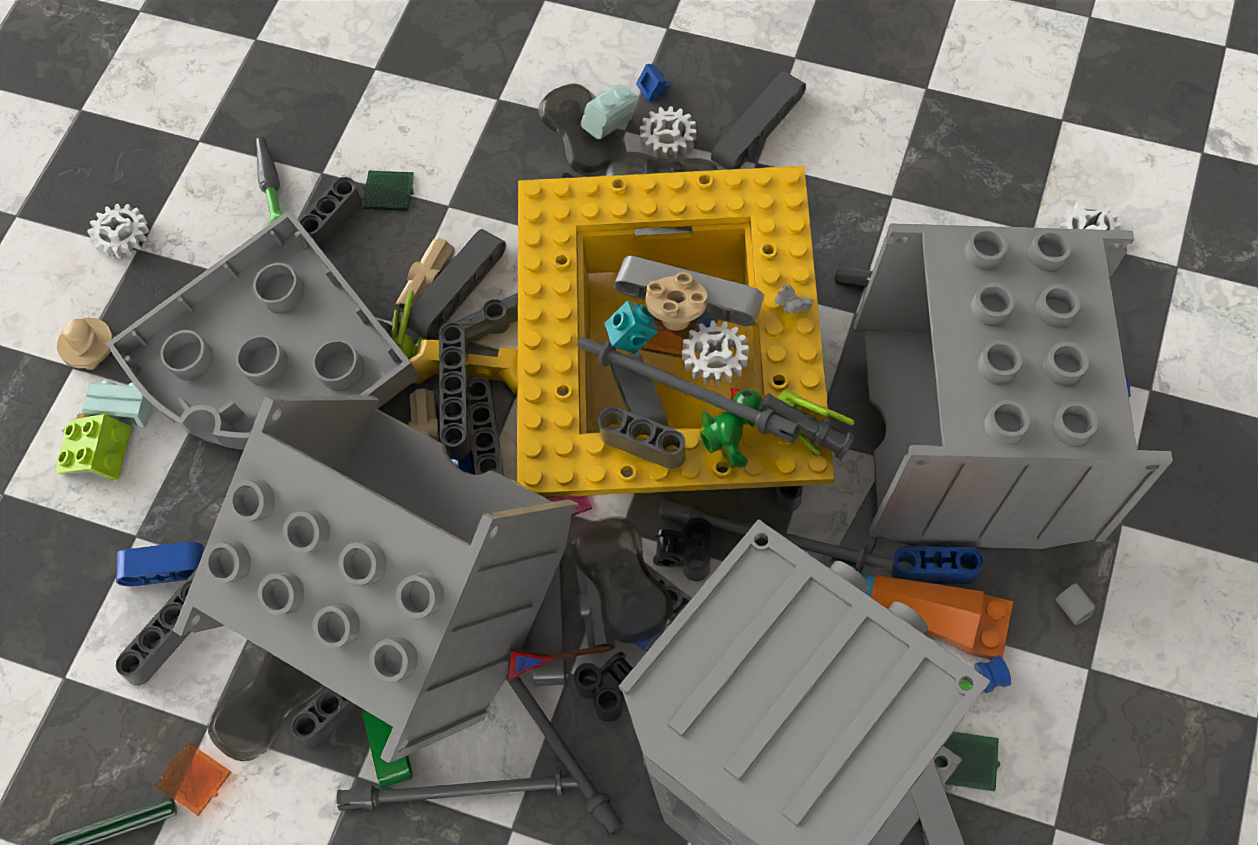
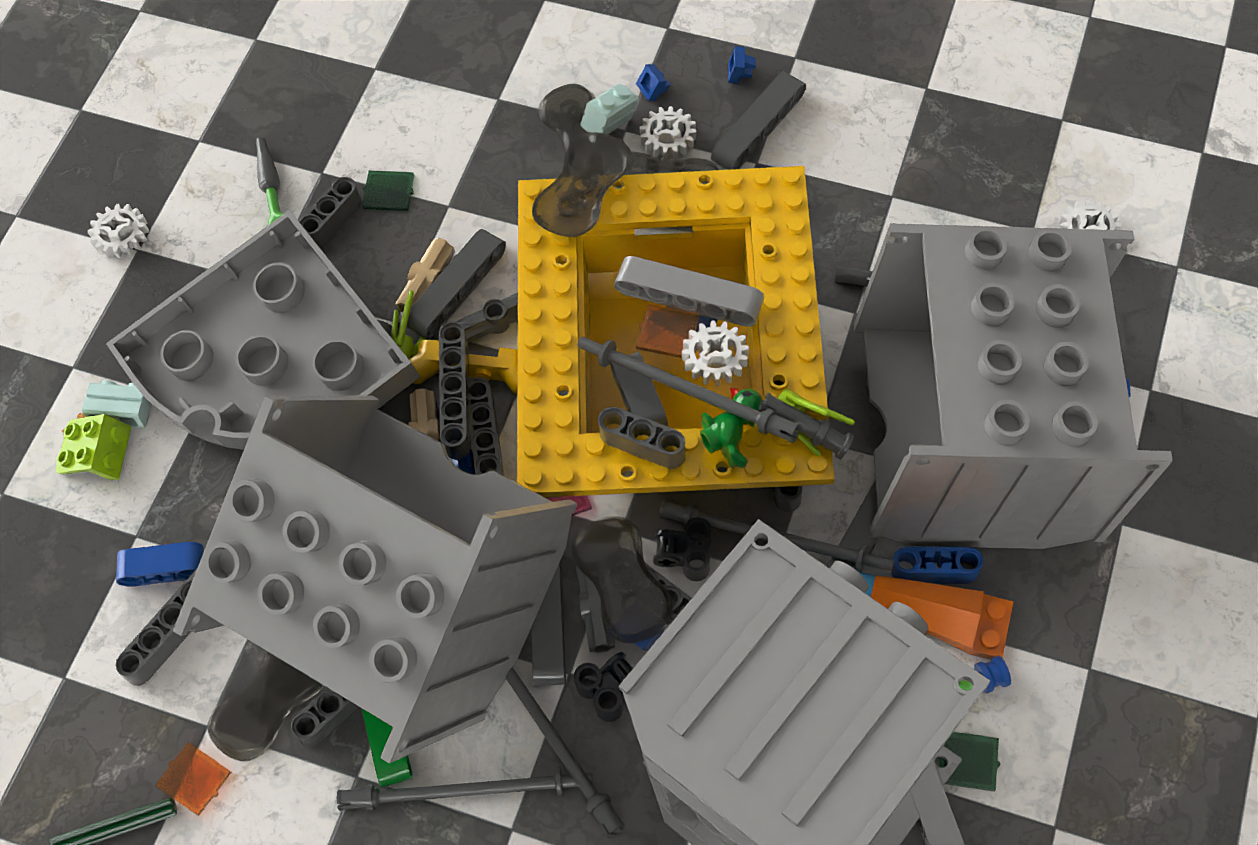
tan plate [57,318,114,370] -> none
piece [508,645,612,680] -> none
teal brick [605,300,658,354] -> none
tan plate [646,272,707,331] -> none
light grey piece [775,285,813,314] -> none
light grey brick [1055,583,1096,626] -> none
none -> clear smoke plate [532,132,632,238]
none -> blue tile [728,46,756,84]

